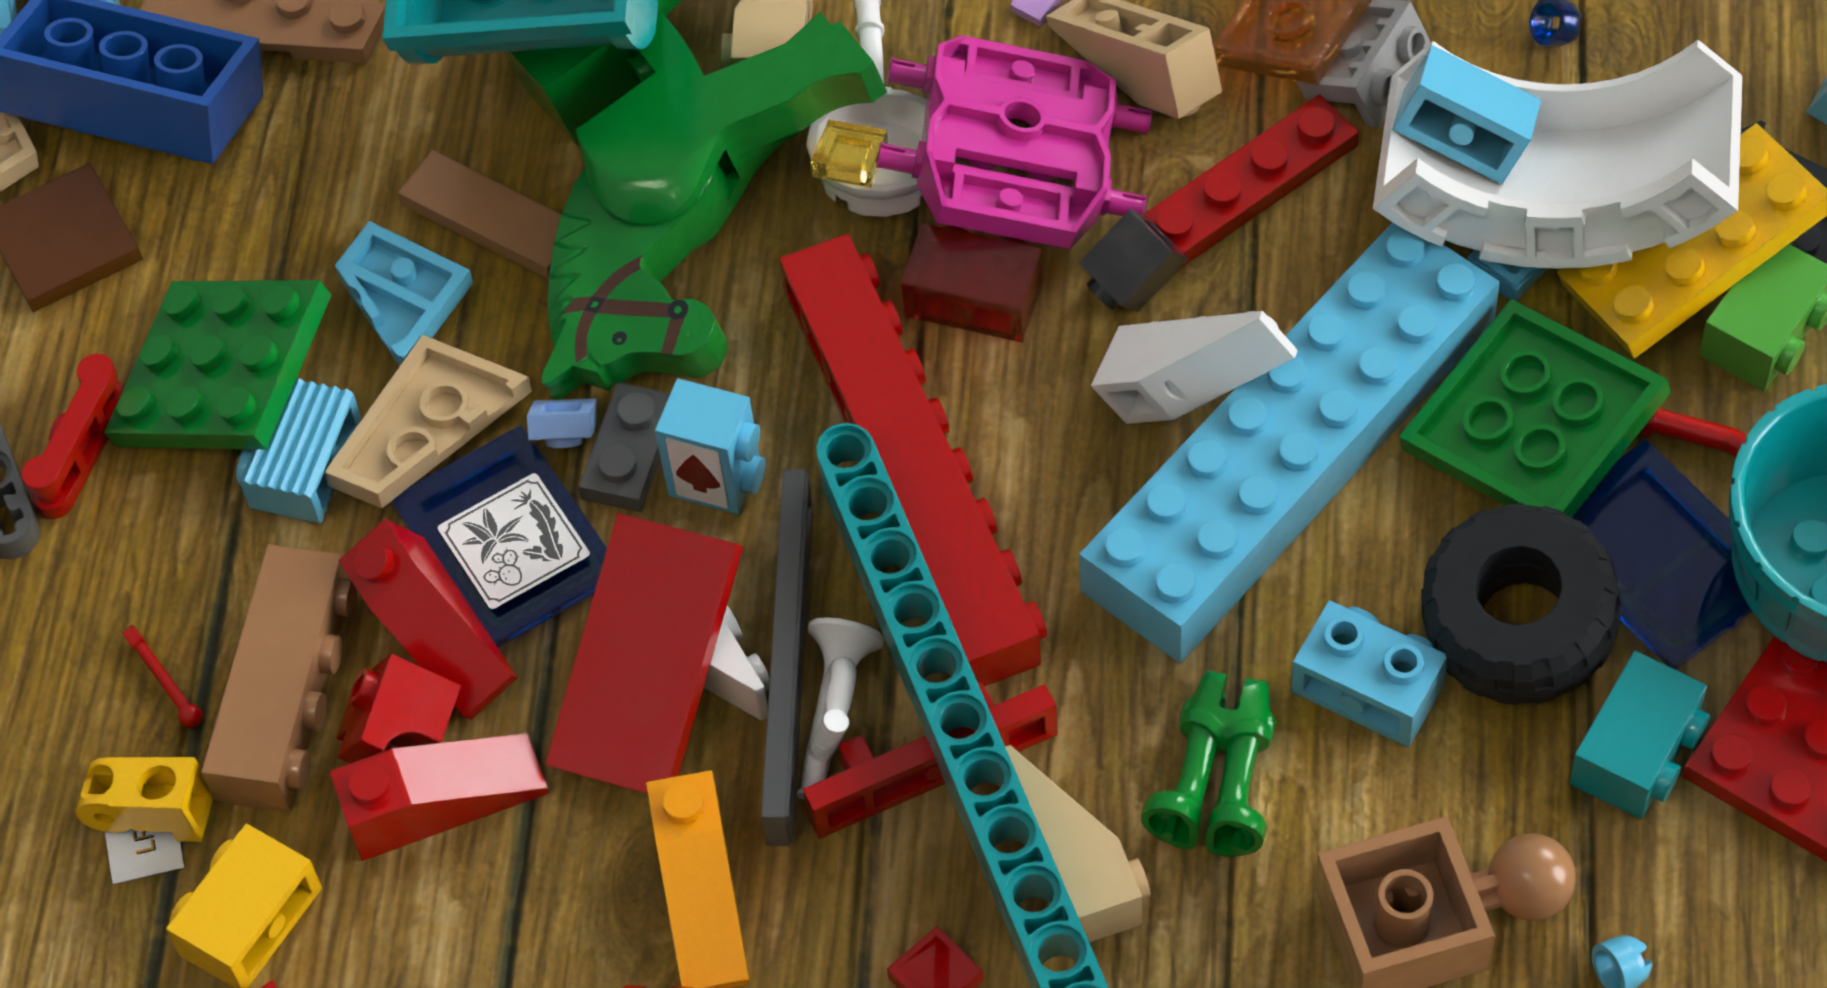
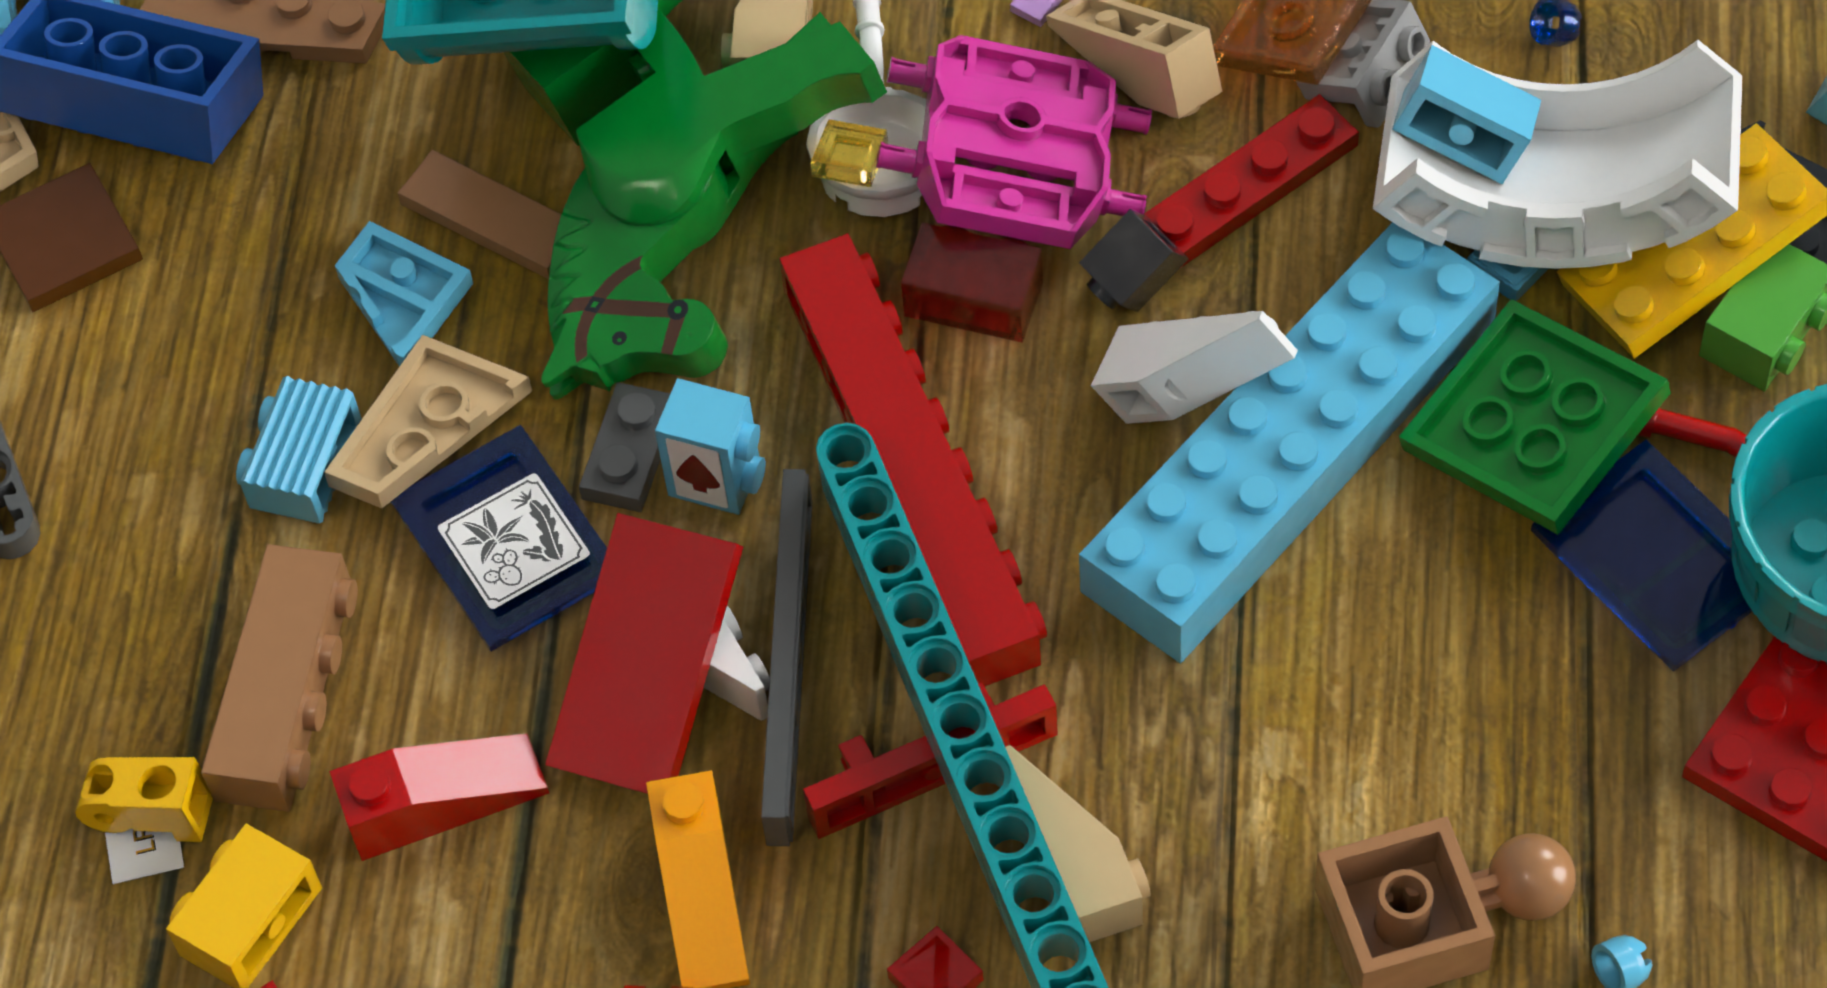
red plate [21,353,124,519] -> none
green plate [104,280,332,450] -> none
red hinge [122,625,204,729] -> none
red brick [336,653,461,764] -> none
red slope [338,519,518,720] -> none
light blue plate [527,398,598,448] -> none
white piece [797,617,884,800] -> none
green piece [1141,670,1276,857] -> none
medium azure brick [1291,600,1447,747] -> none
black tyre [1421,503,1621,705] -> none
teal brick [1569,650,1710,820] -> none

